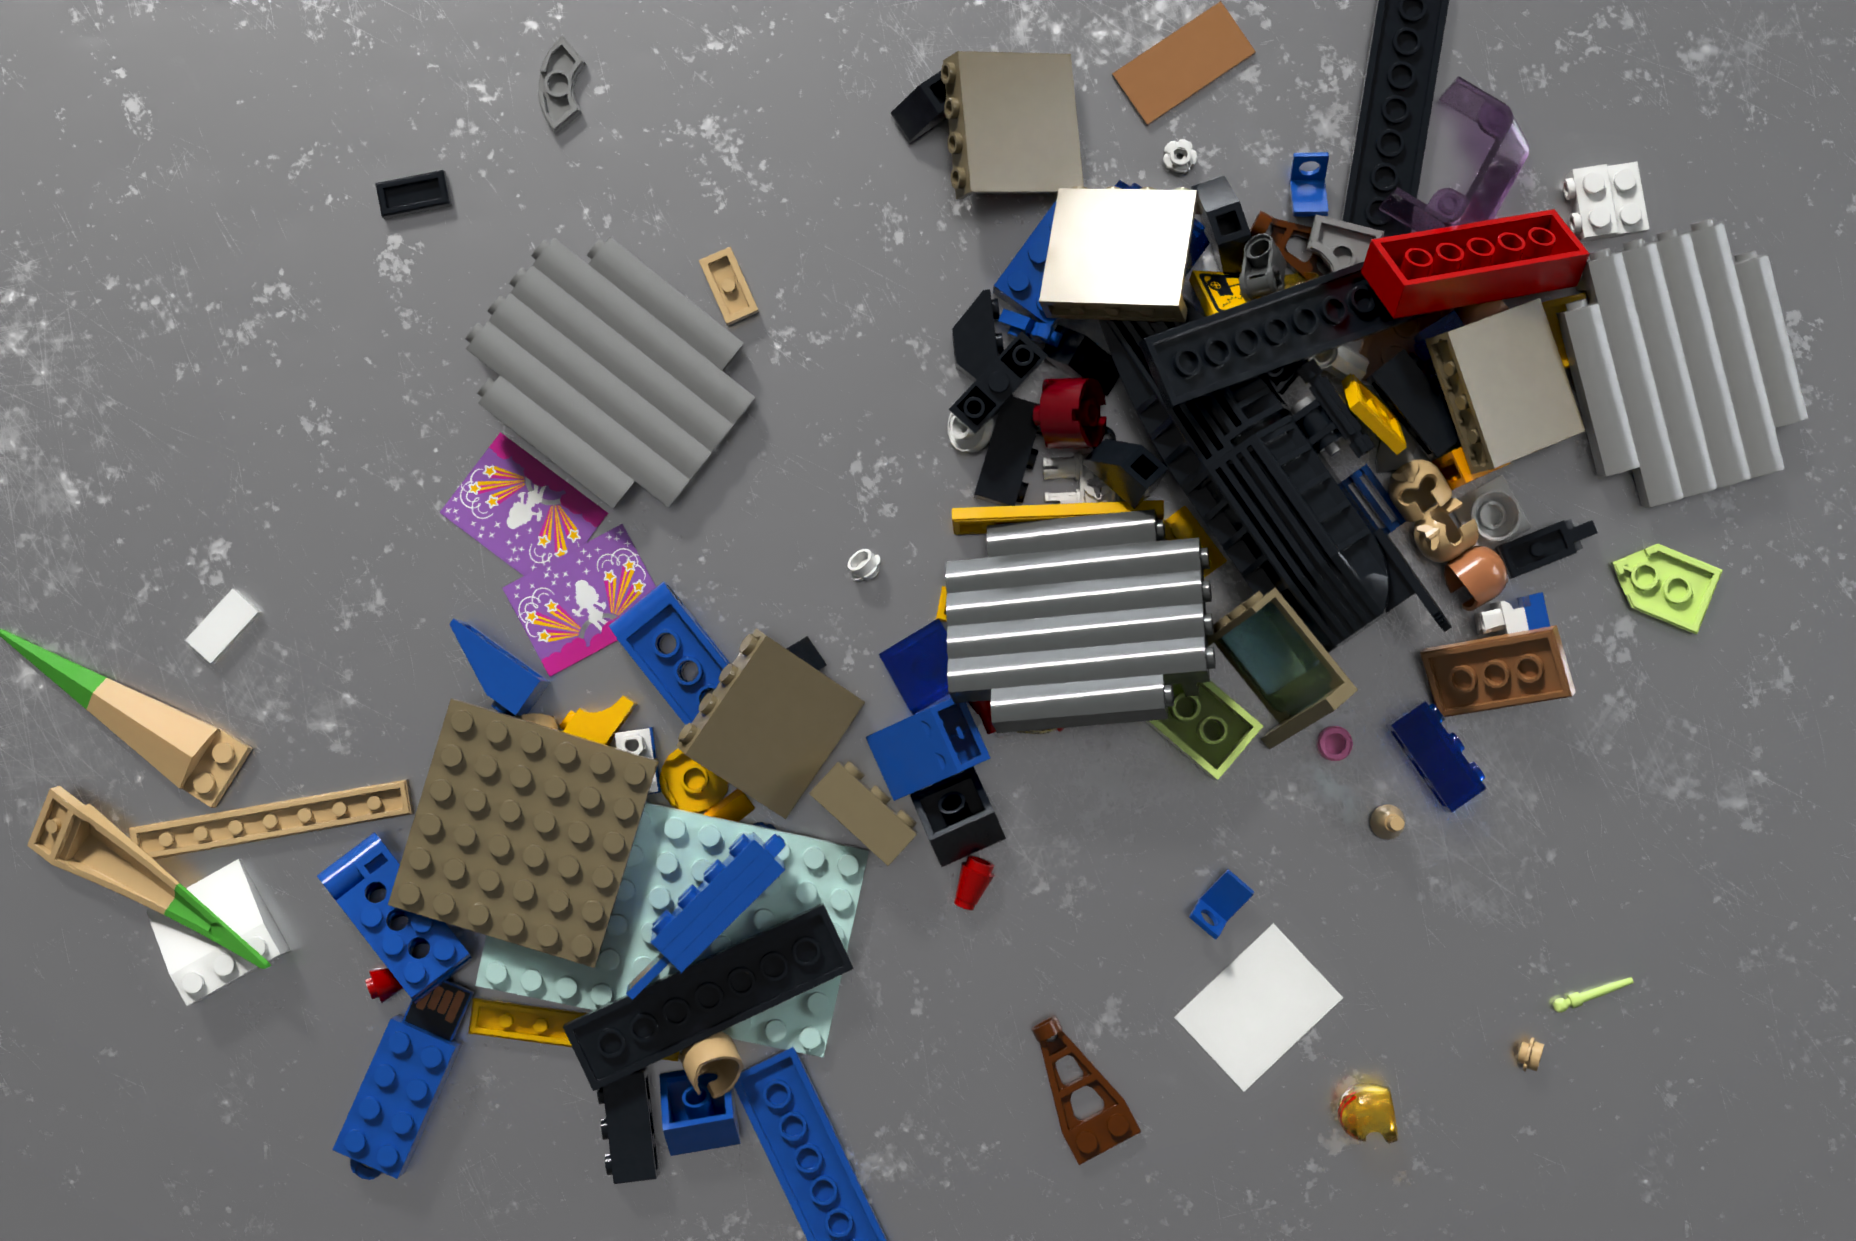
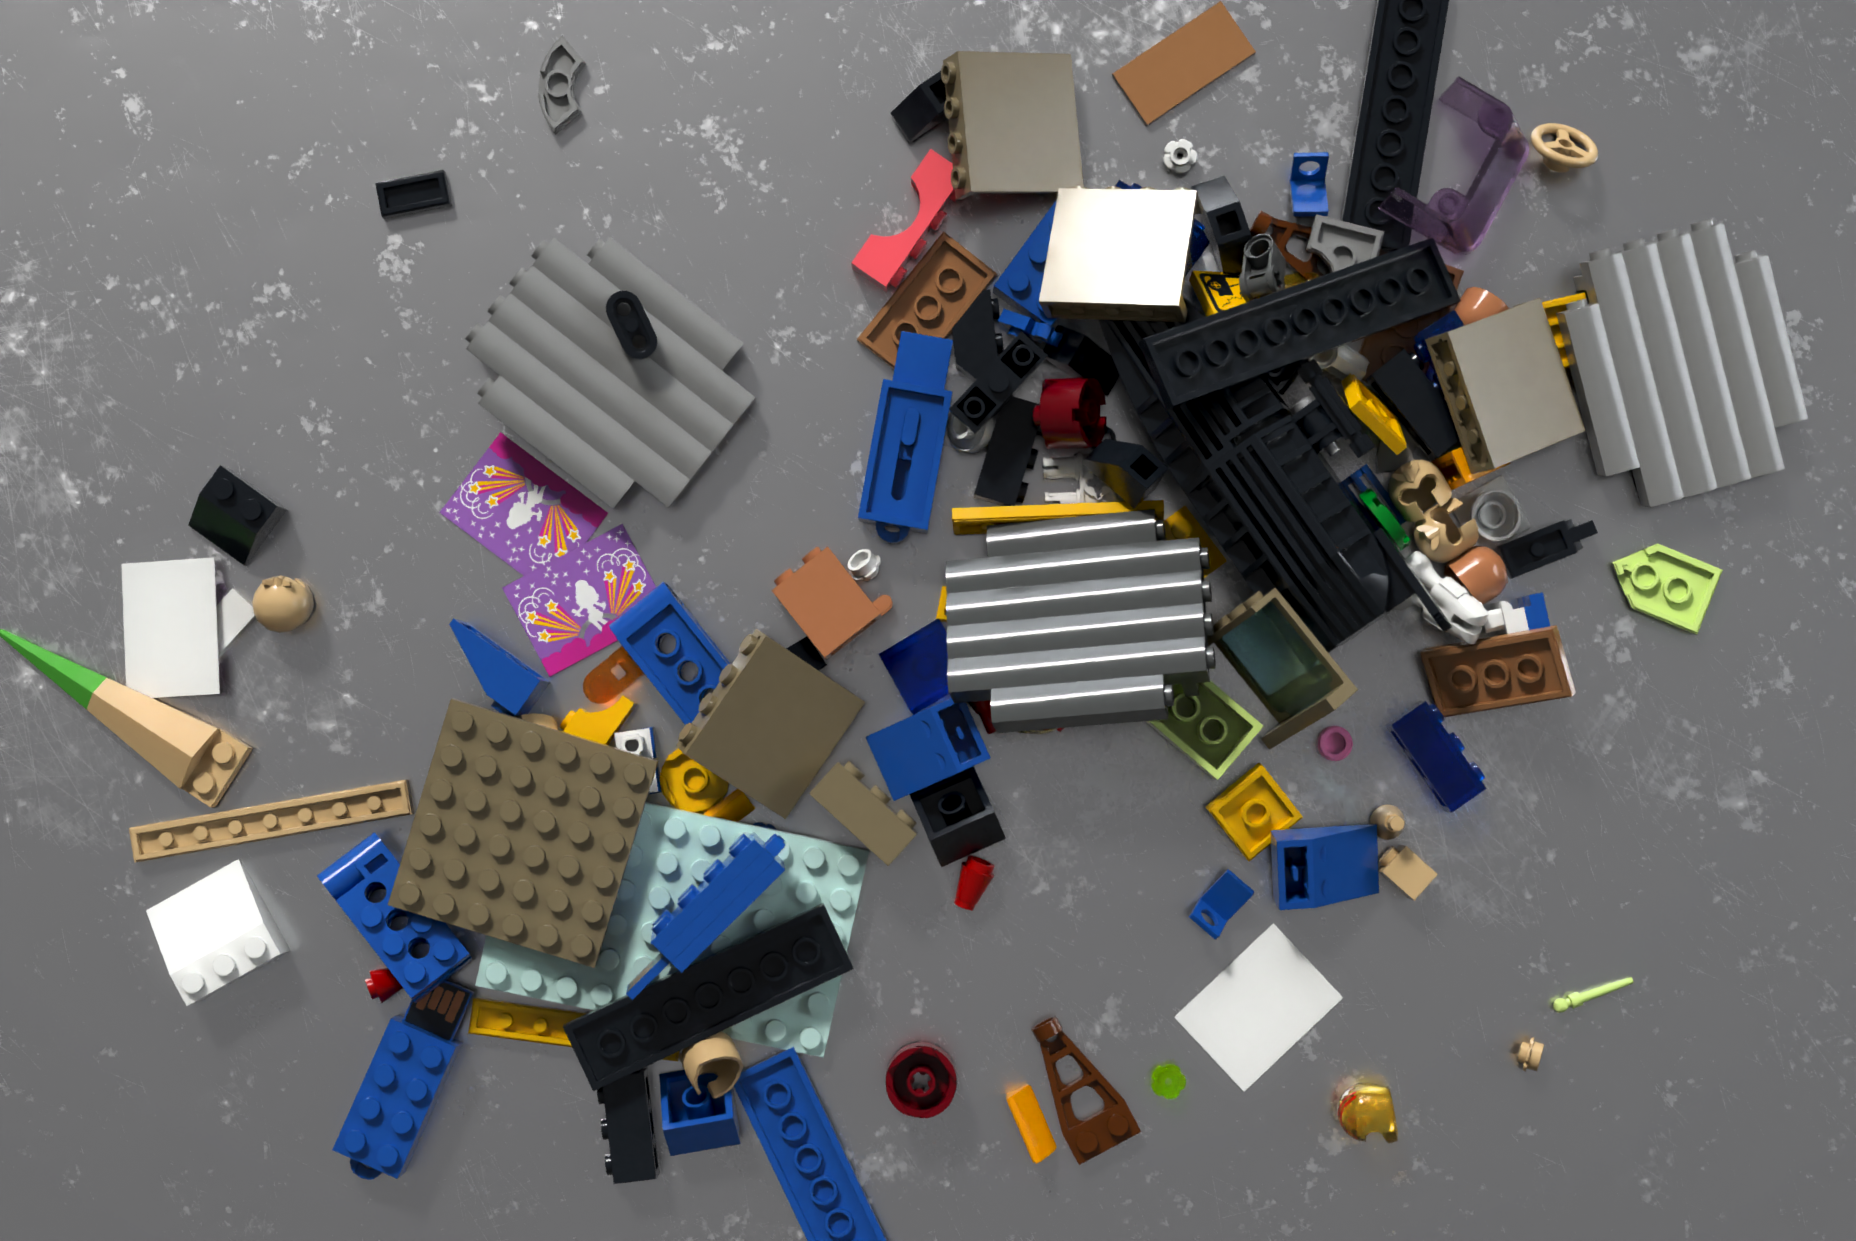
tan plate [27,786,271,969] -> none
tan plate [699,246,759,326] -> none
red brick [1361,209,1589,319] -> none
white plate [1563,161,1649,242] -> none
none -> white sticker [121,557,220,698]
none -> black slope [188,465,287,566]
none -> tan helmet [252,575,314,633]
none -> clear orange plate [583,646,645,704]
none -> black plate [606,291,657,360]
none -> nougat container [771,546,893,660]
none -> coral arch [851,149,958,292]
none -> medium nougat tile [857,231,998,370]
none -> blue piece [858,331,953,543]
none -> dark red brick [886,1042,957,1118]
none -> light orange slope [1006,1085,1056,1164]
none -> clear neon green plate [1151,1064,1186,1099]
none -> yellow plate [1205,763,1303,861]
none -> blue slope [1271,824,1379,910]
none -> green tile [1358,488,1411,551]
none -> tan brick [1378,845,1438,901]
none -> white piece [1393,551,1489,644]
none -> tan piece [1531,123,1598,172]

